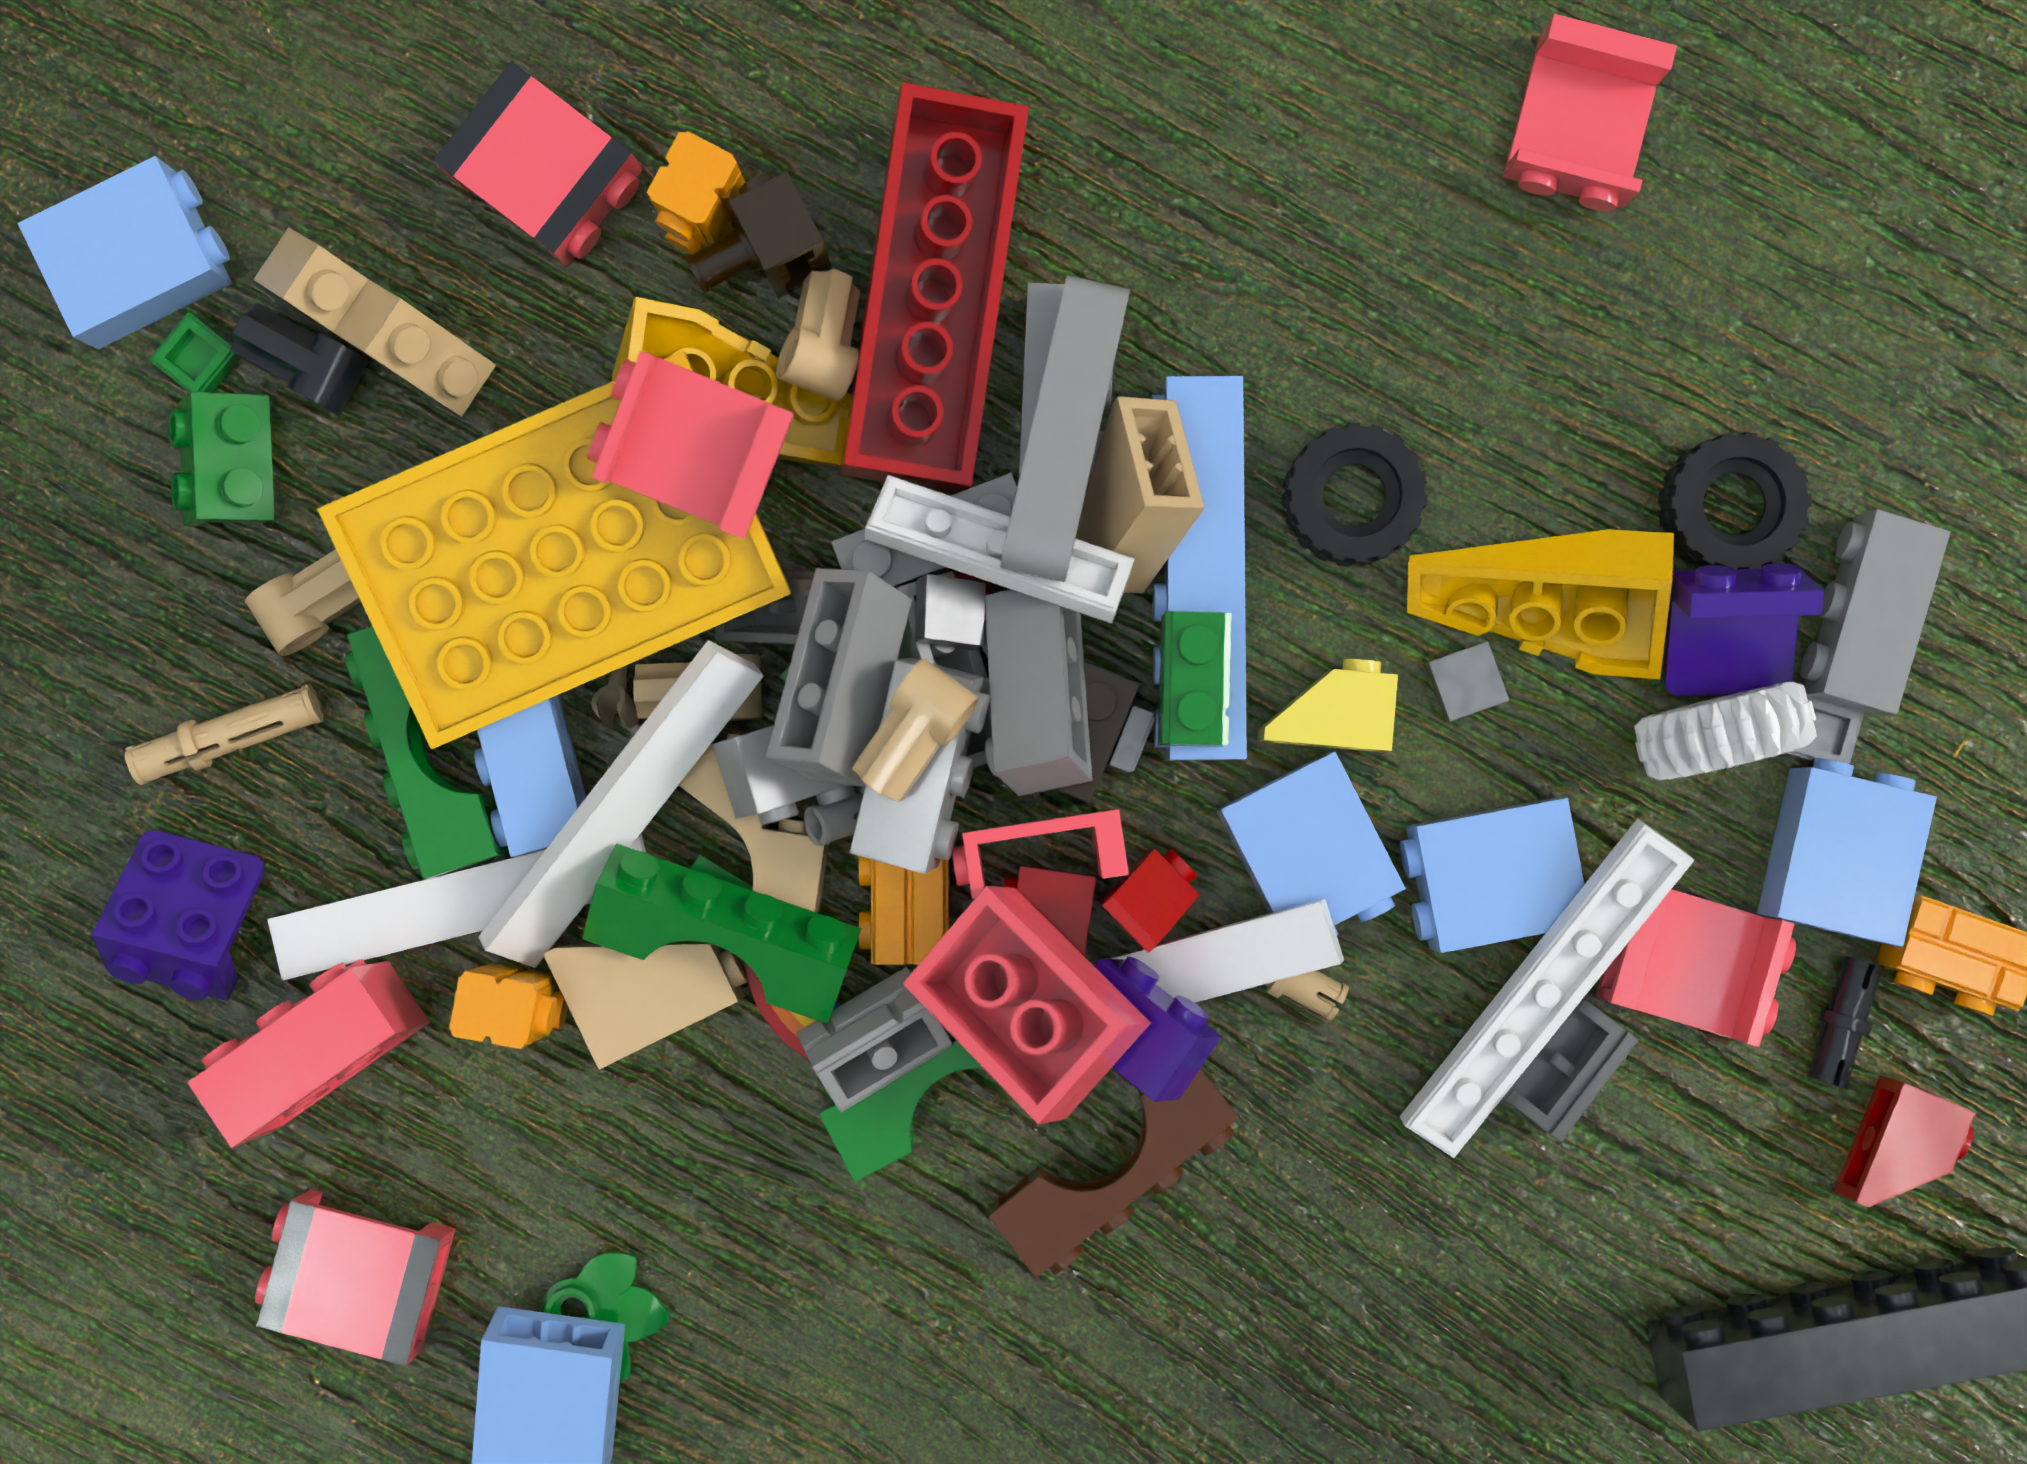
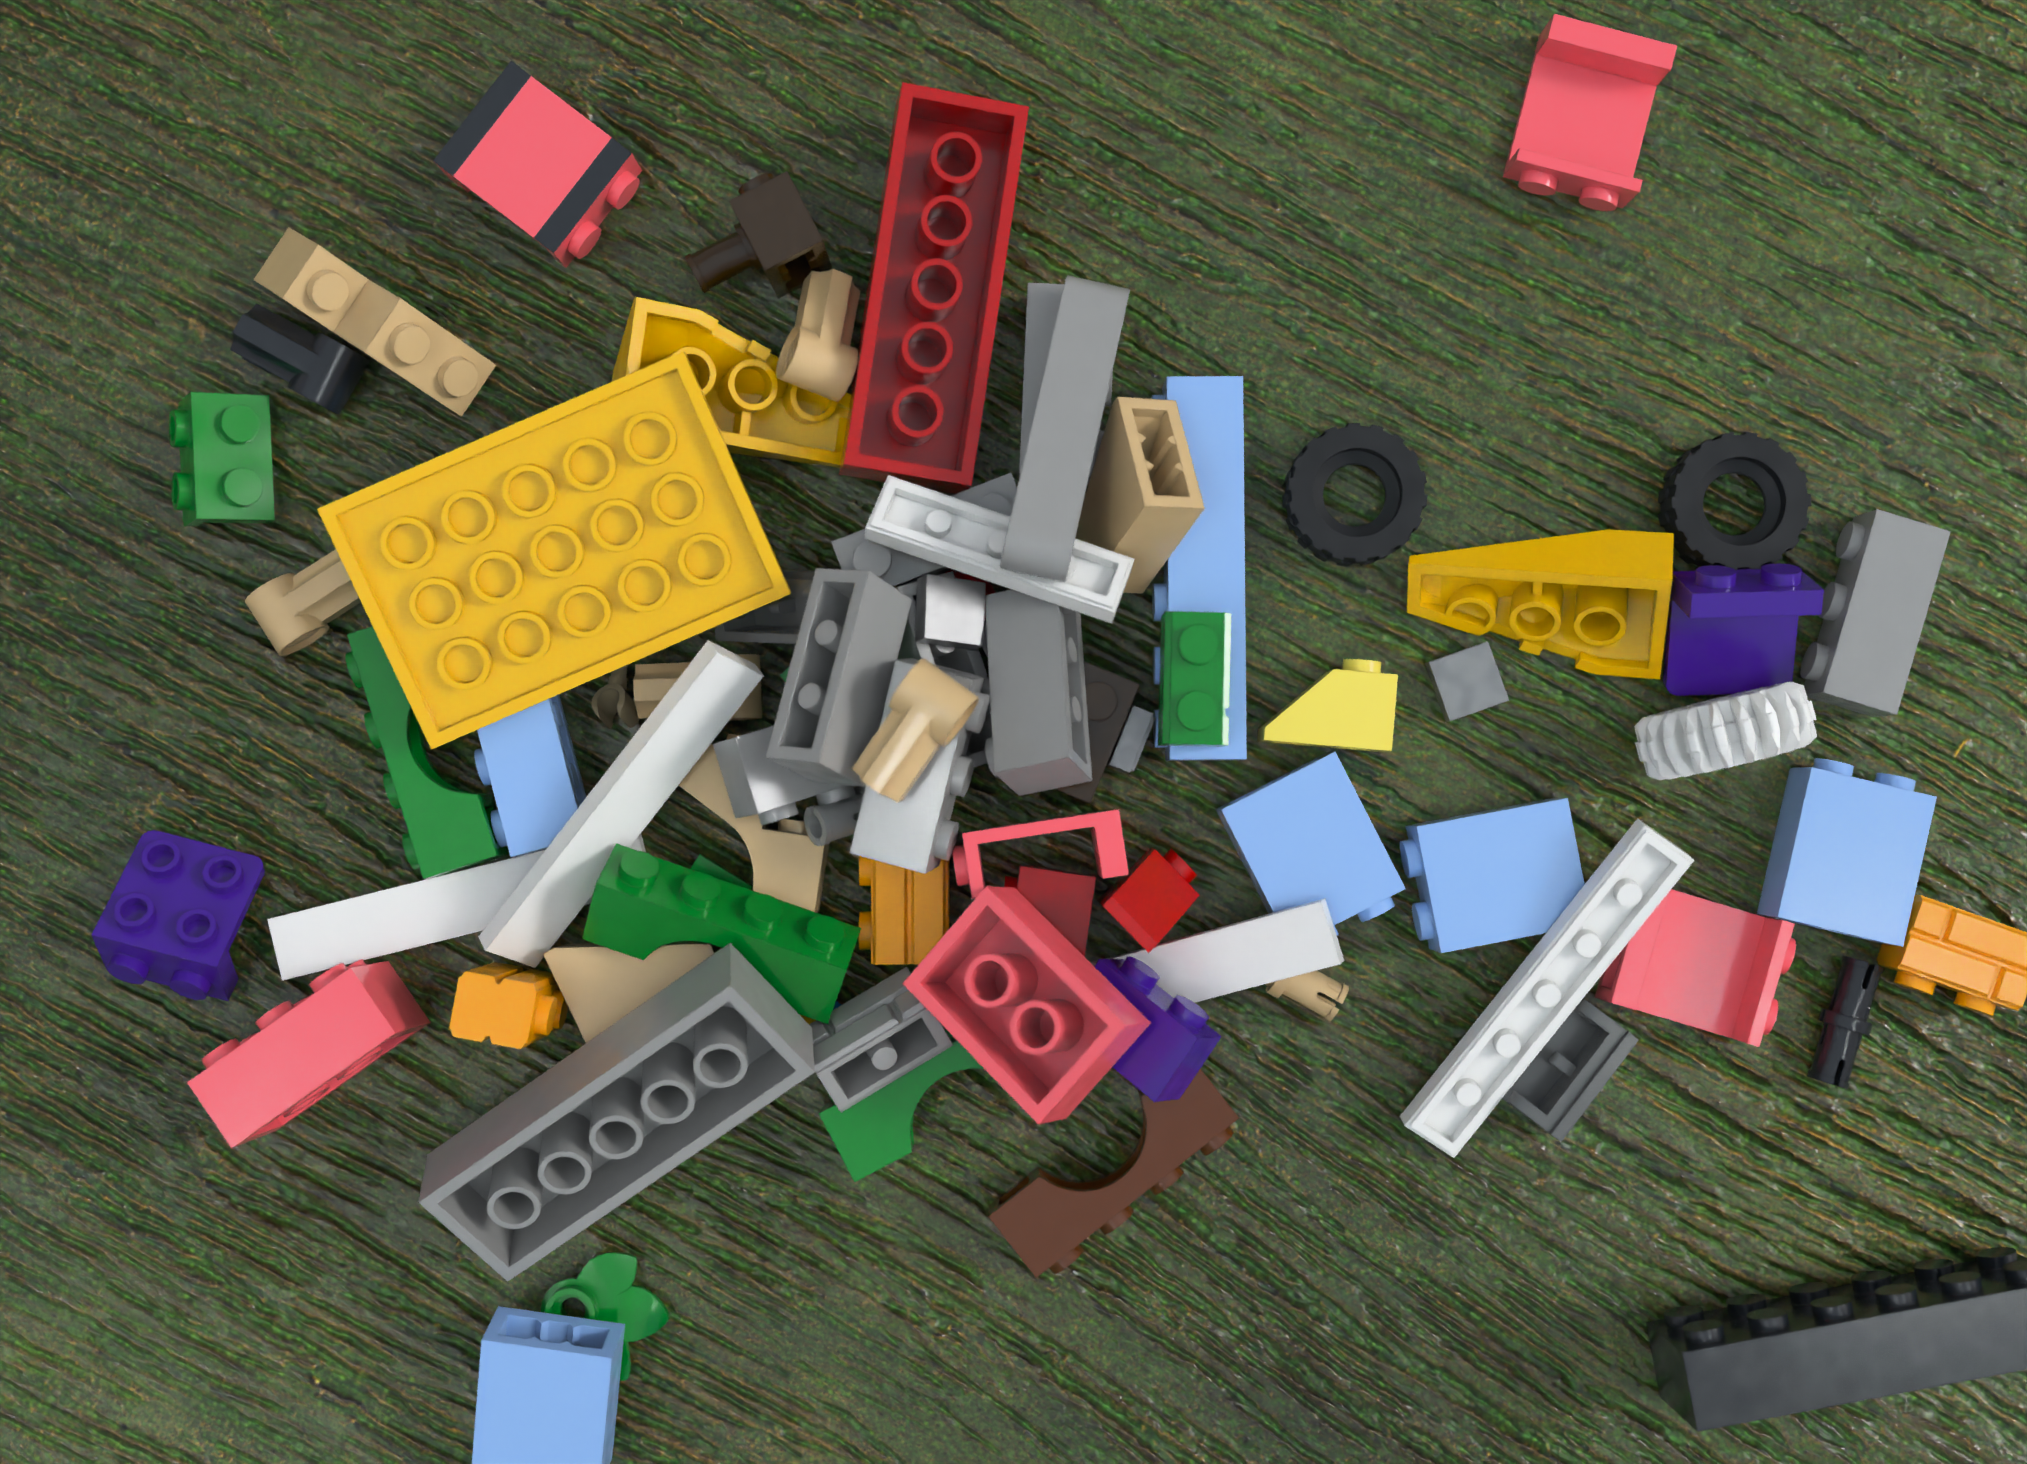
light blue brick [17,156,233,349] -> none
tan pin [125,684,324,785] -> none
green tile [148,311,242,393] -> none
panel [255,1189,456,1366] -> none
coral panel [587,351,795,539] -> none
light orange brick [647,131,745,254] -> none
flat silver tile [1782,693,1865,764] -> none
slope [1833,1075,1976,1207] -> none
none -> light grey brick [418,943,815,1282]

